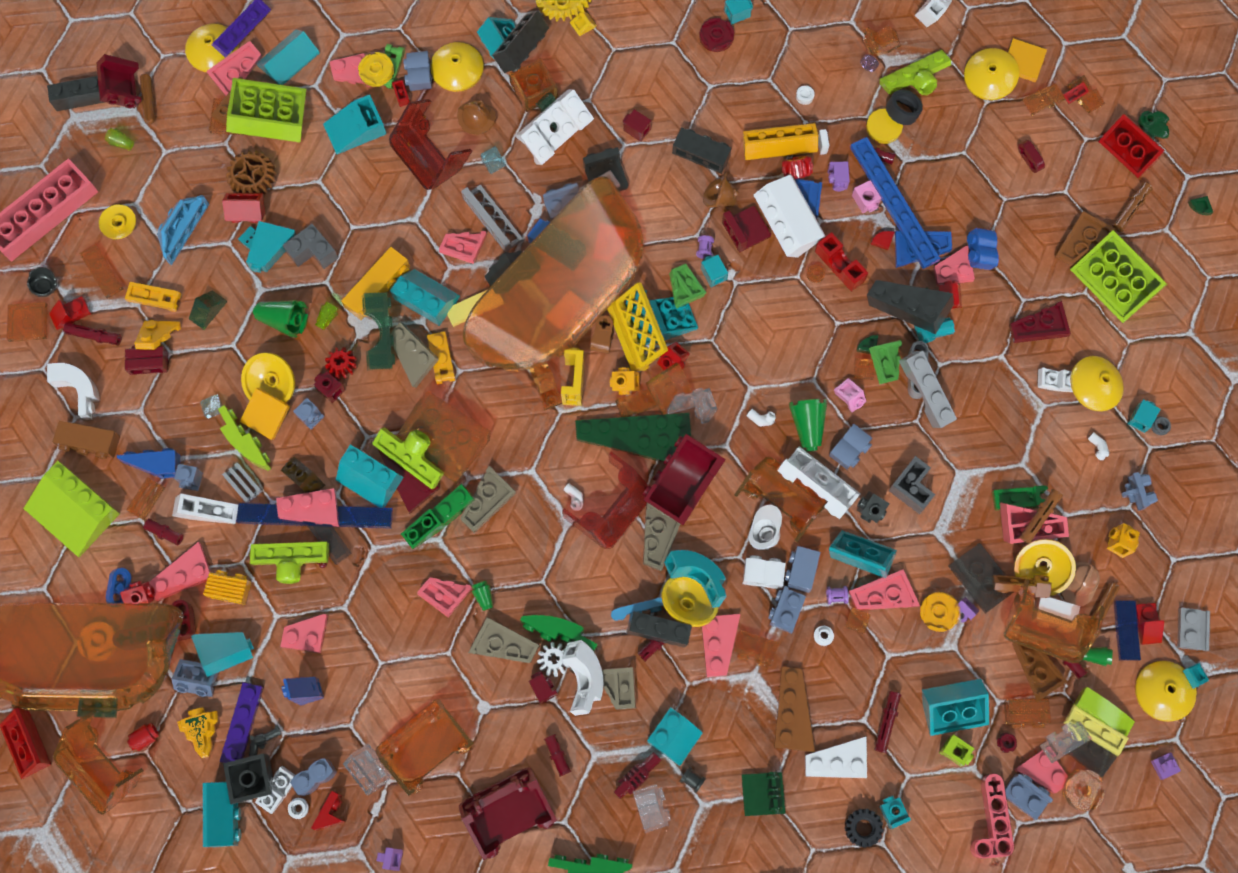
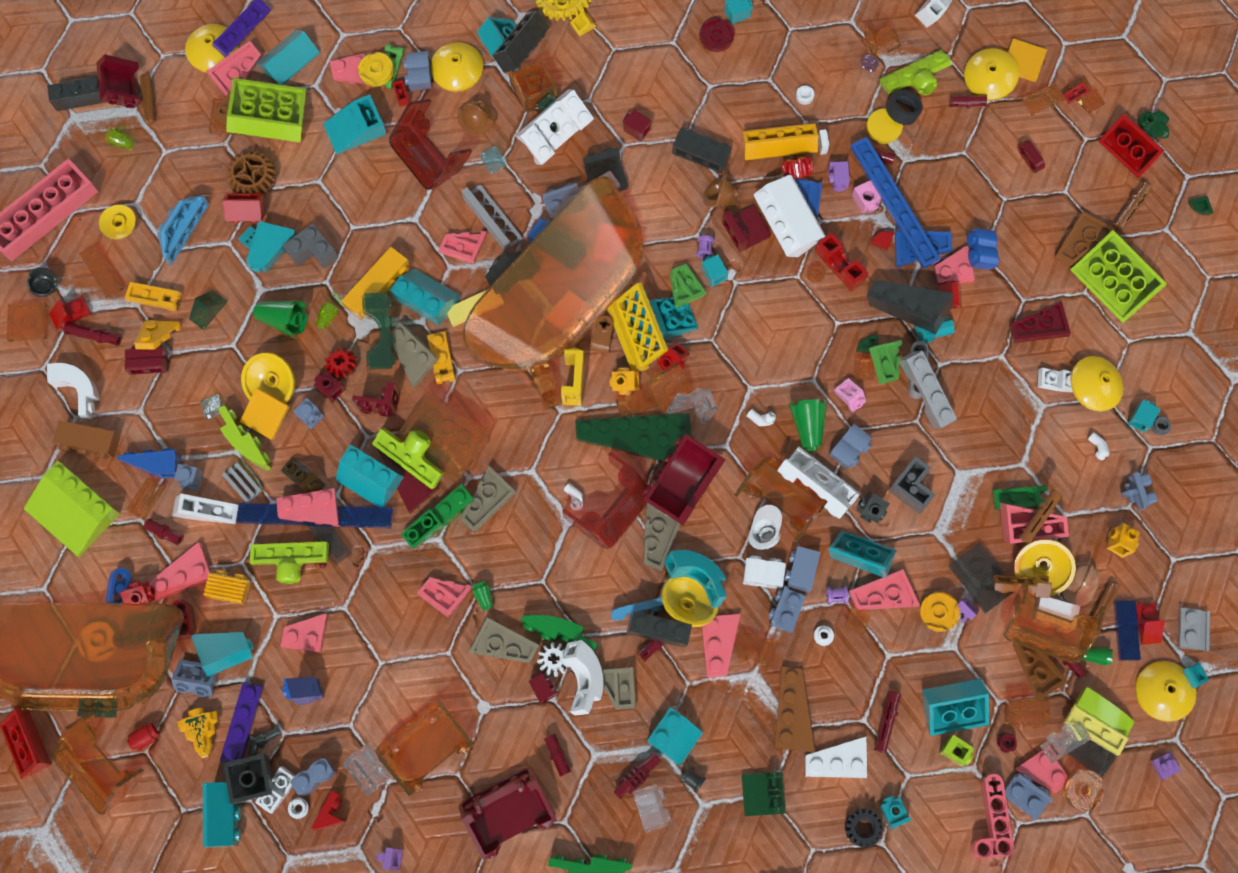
none -> dark red bracket [352,382,400,417]
none -> dark red pin [949,94,987,109]

